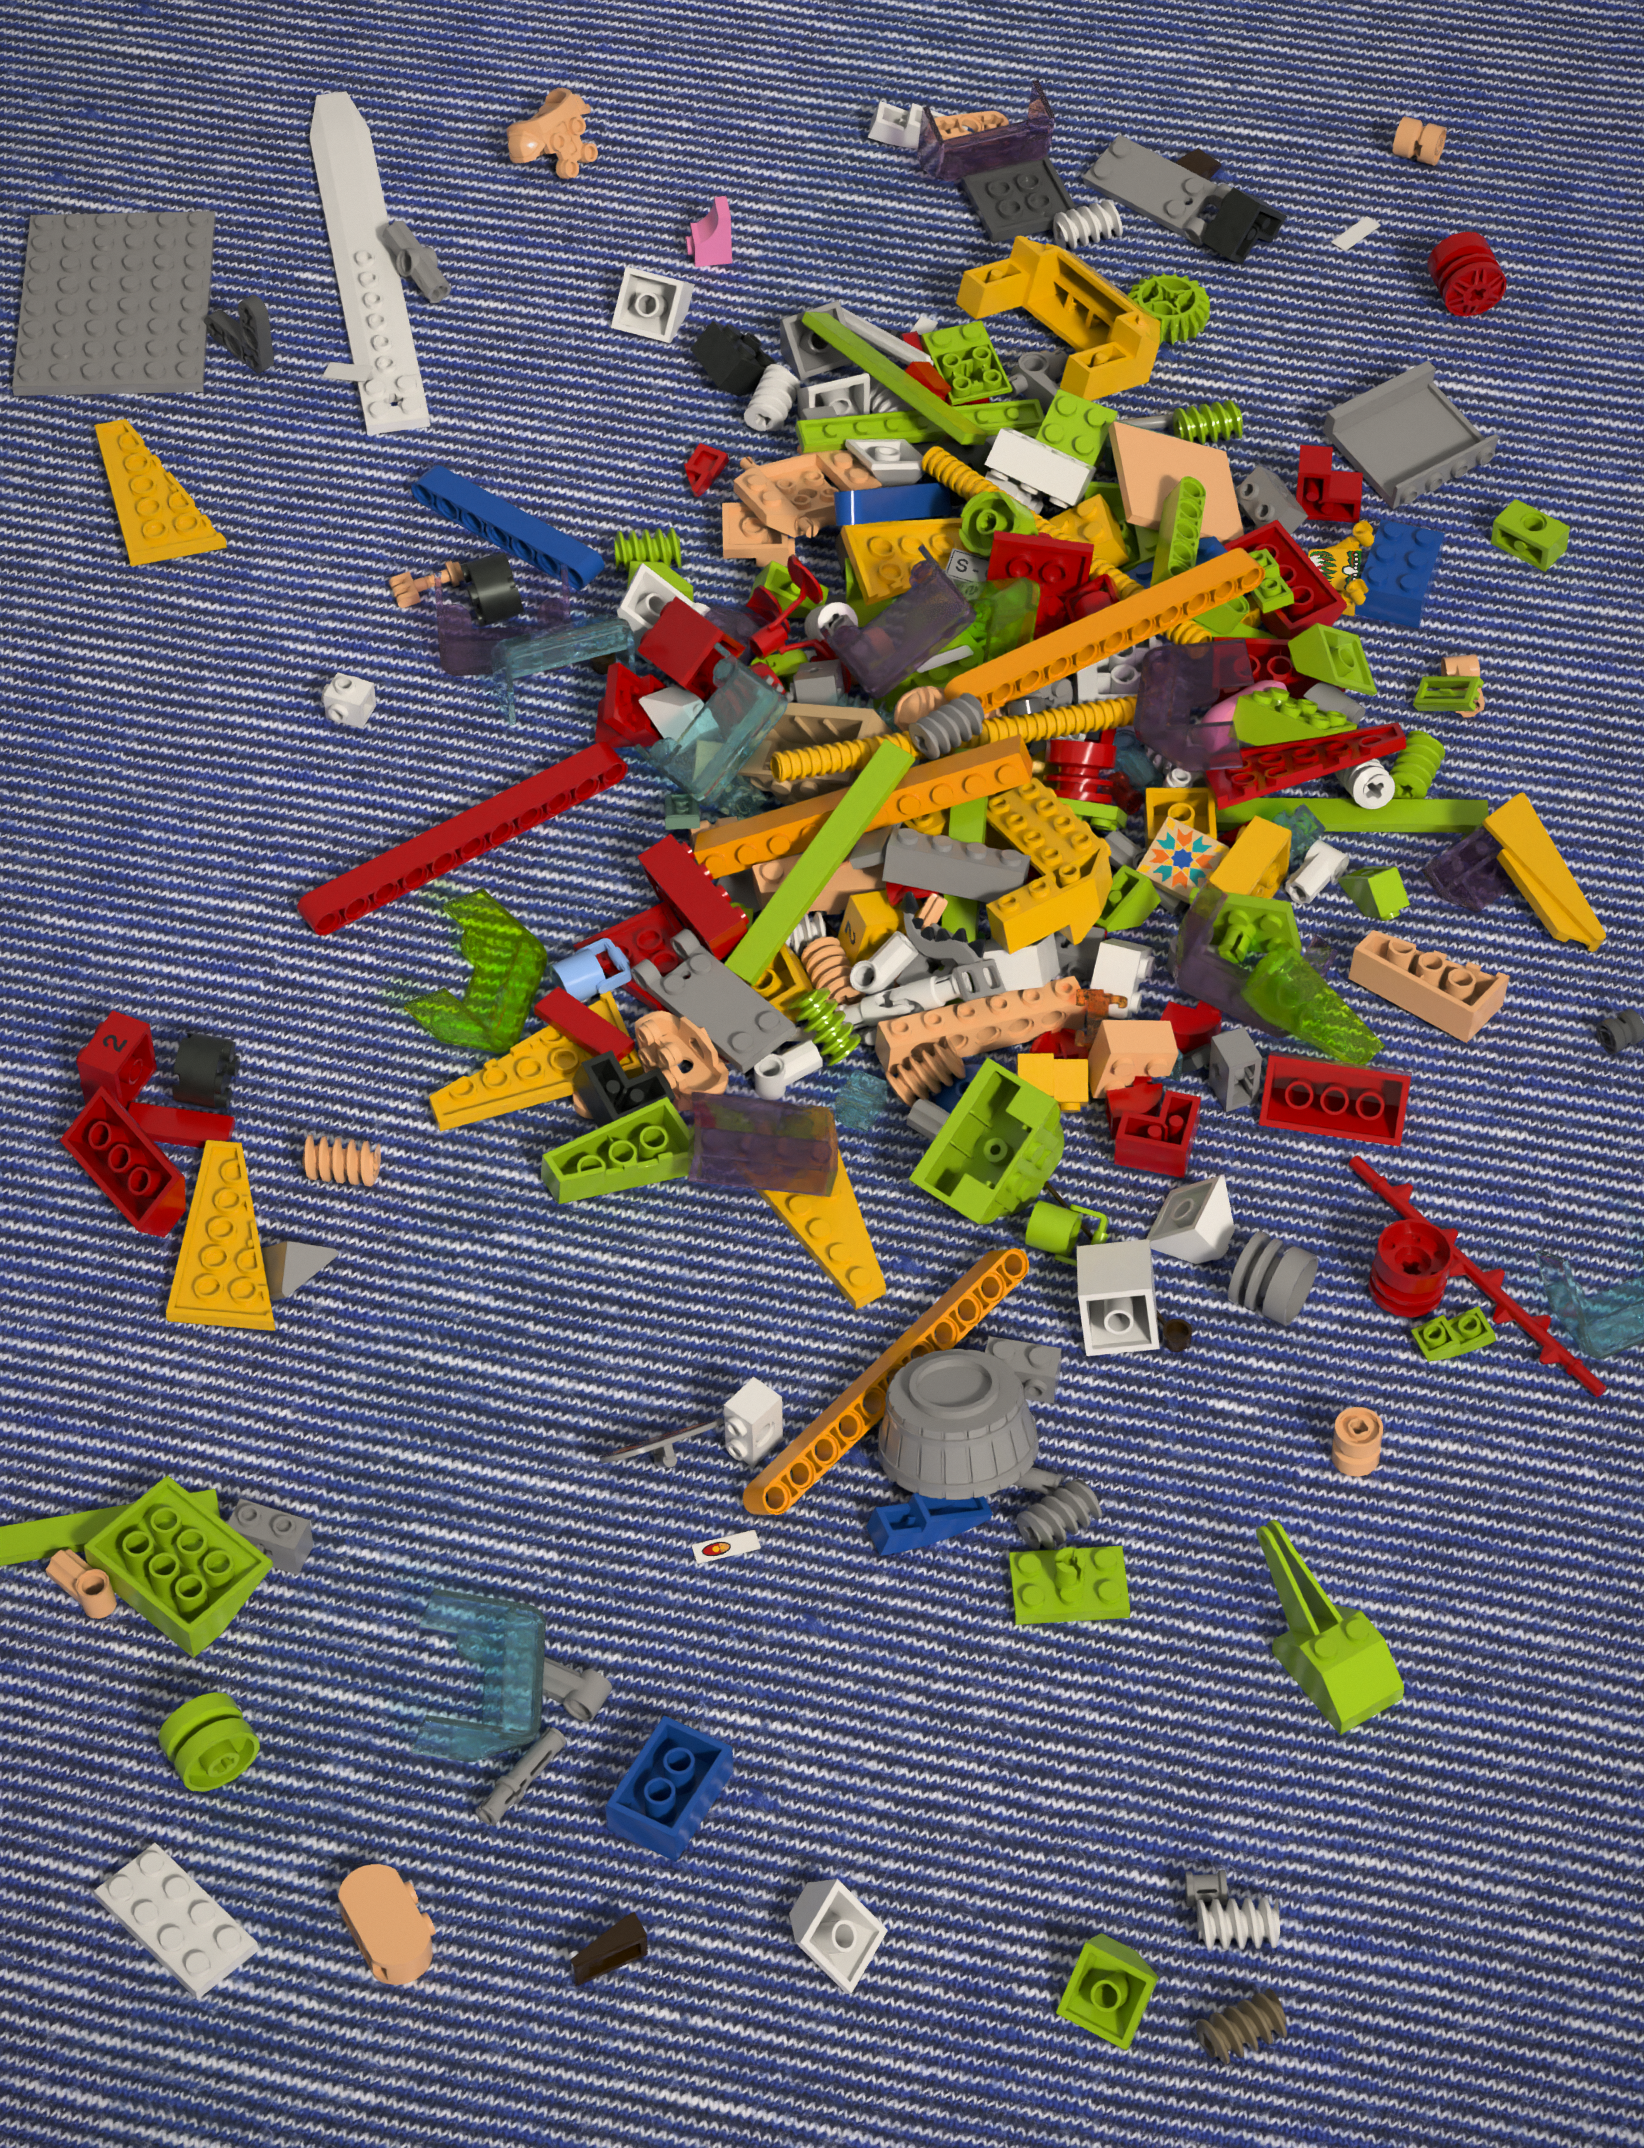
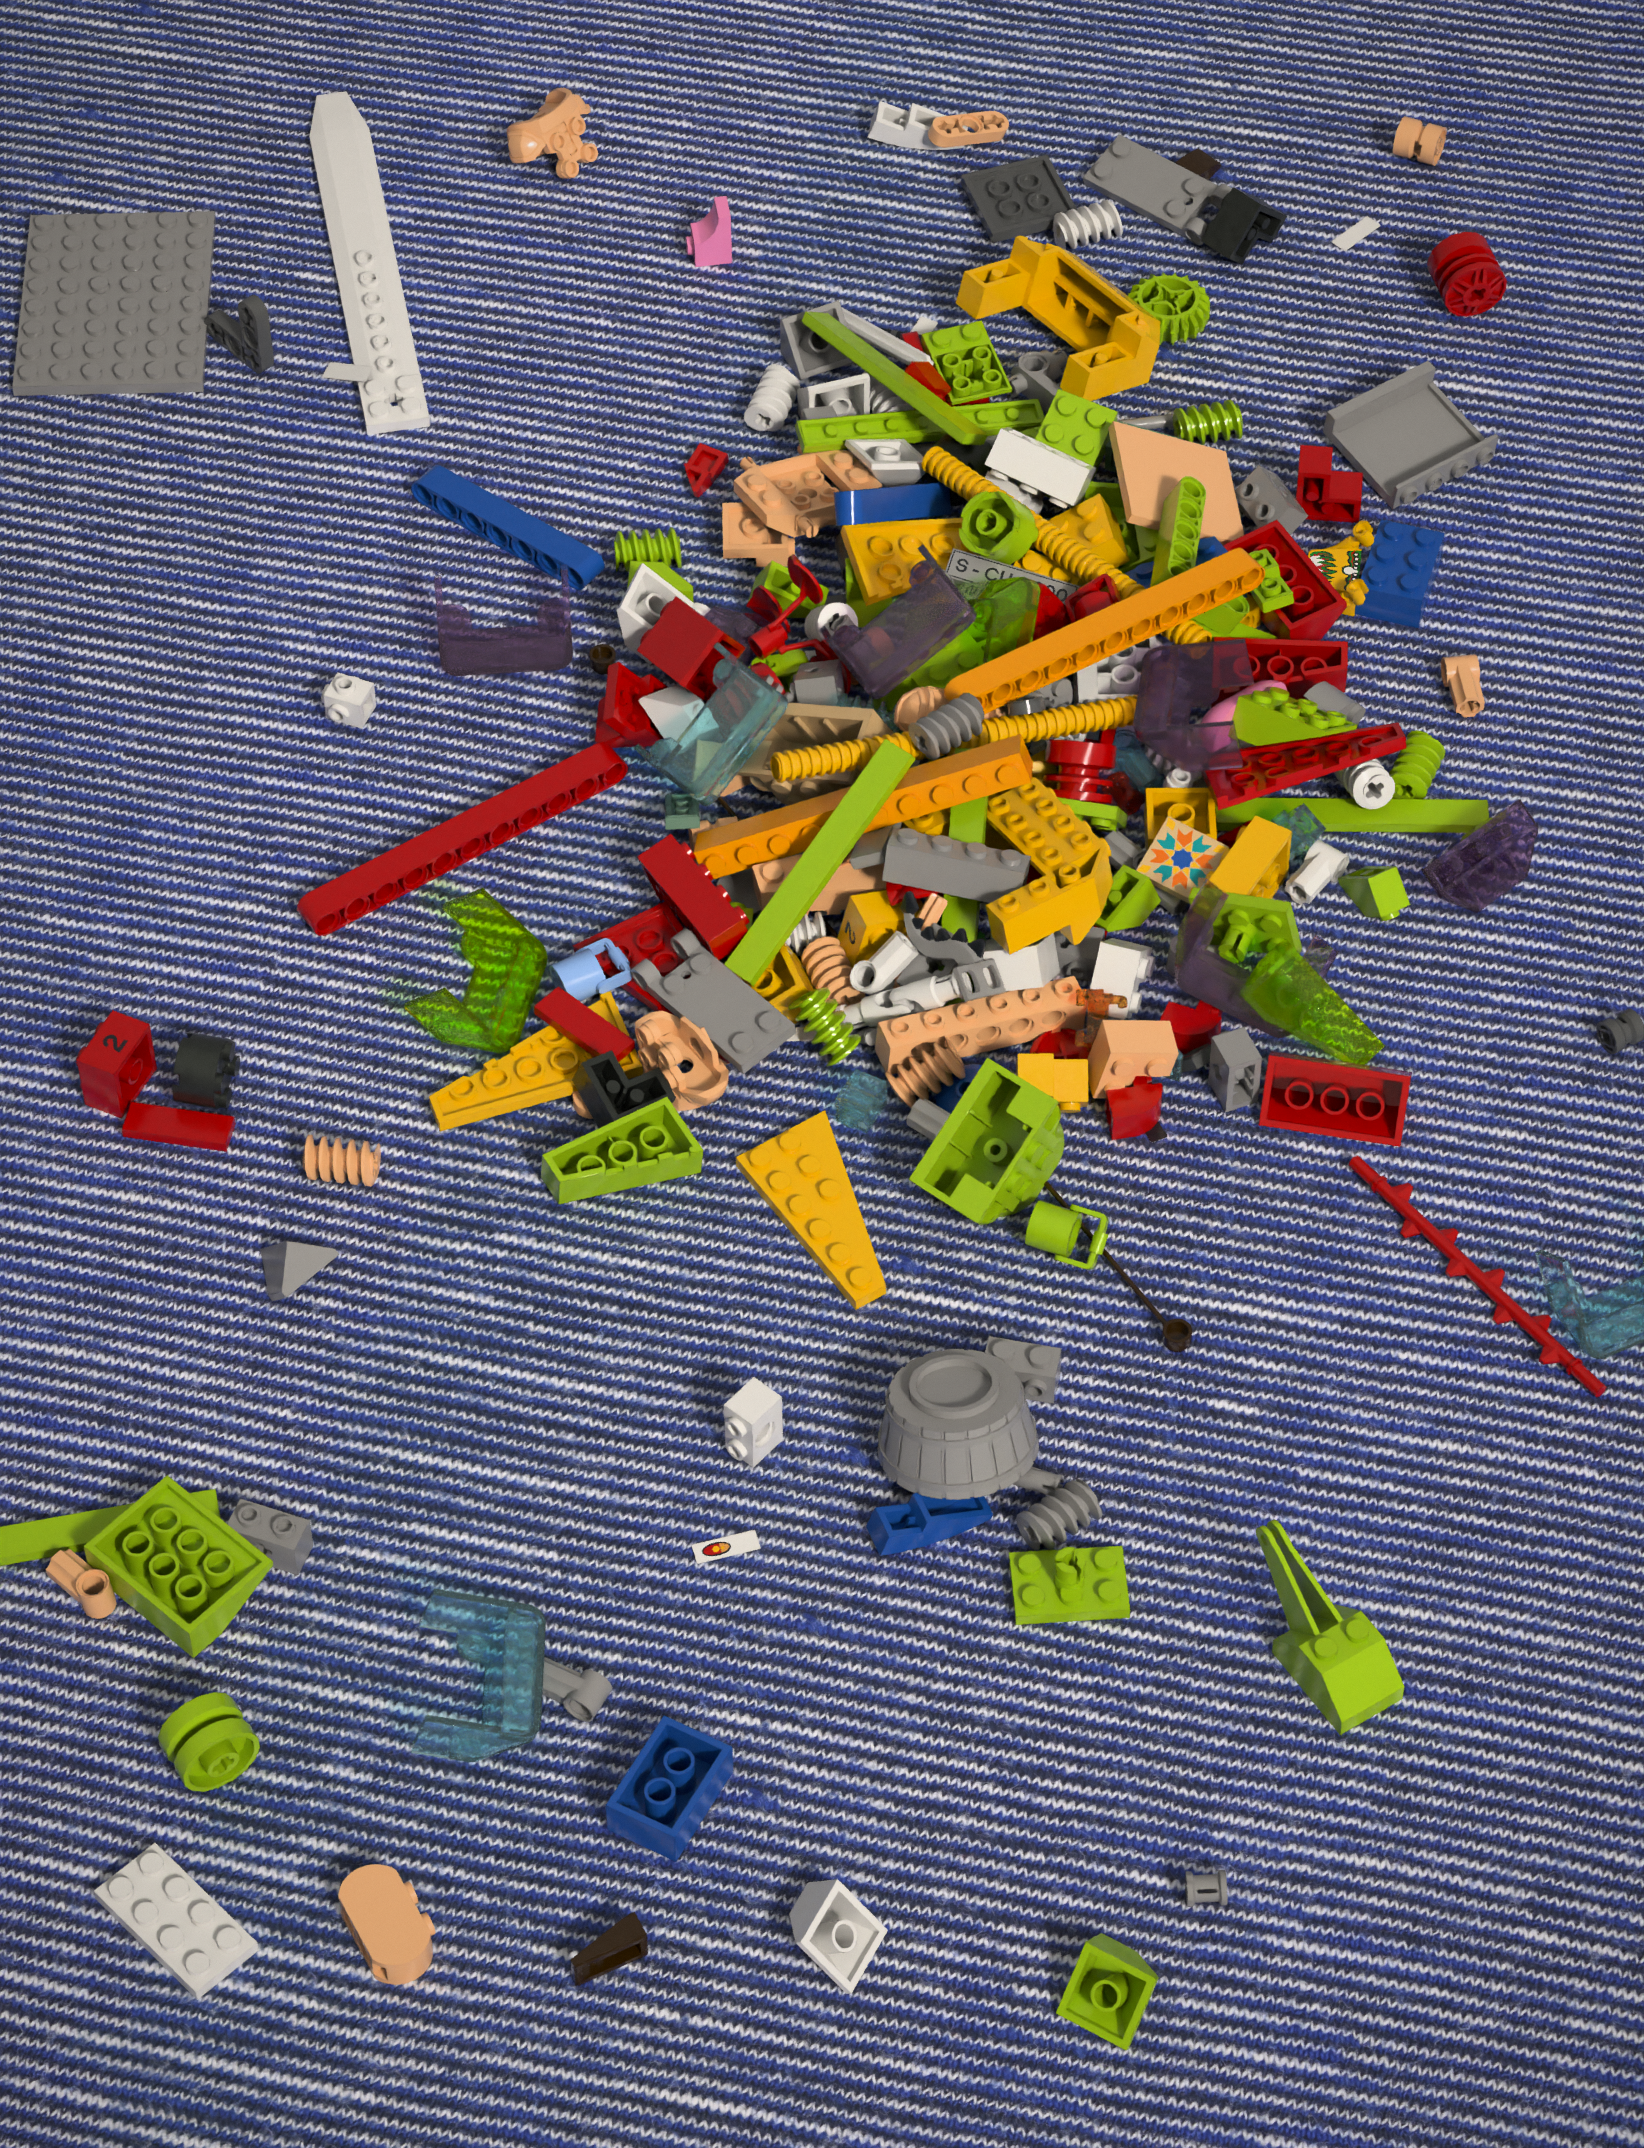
red slope [59,1086,186,1238] -> none
yellow wing [94,419,227,567] -> none
yellow wing [166,1140,275,1331] -> none
light grey piece [382,221,452,303] -> none
light nougat hinge [389,560,465,608] -> none
pearl dark grey brick [460,552,524,628] -> none
light grey pin [476,1727,567,1826] -> none
clear light blue windscreen [491,614,636,726] -> none
light grey shield [599,1418,724,1468] -> none
white slope [611,266,695,343] -> none
slope [687,1091,838,1197] -> none
pearl dark grey slope [690,321,777,397] -> none
clear light blue brick [705,766,767,821] -> none
light orange beam [743,1248,1029,1515] -> none
white piece [754,1040,823,1100] -> none
white sticker [913,645,974,673] -> none
clear purple windscreen [917,80,1055,182] -> none
red plate [985,530,1094,602] -> none
white slope [1077,1239,1160,1356] -> none
red brick [1114,1090,1201,1178] -> none
white slope [1146,1175,1235,1264] -> none
dark tan piece [1196,1988,1287,2065] -> none
white piece [1197,1897,1280,1951] -> none
light grey wheel [1228,1231,1319,1326] -> none
lime slope [1287,623,1377,696] -> none
light nougat wheel [1331,1407,1383,1477] -> none
light nougat wedge [1348,930,1510,1043] -> none
red wheel [1368,1219,1454,1318] -> none
lime slope [1411,1306,1497,1362] -> none
lime tile [1413,676,1484,711] -> none
yellow wedge [1482,792,1606,952] -> none
lime brick [1491,499,1570,572] -> none

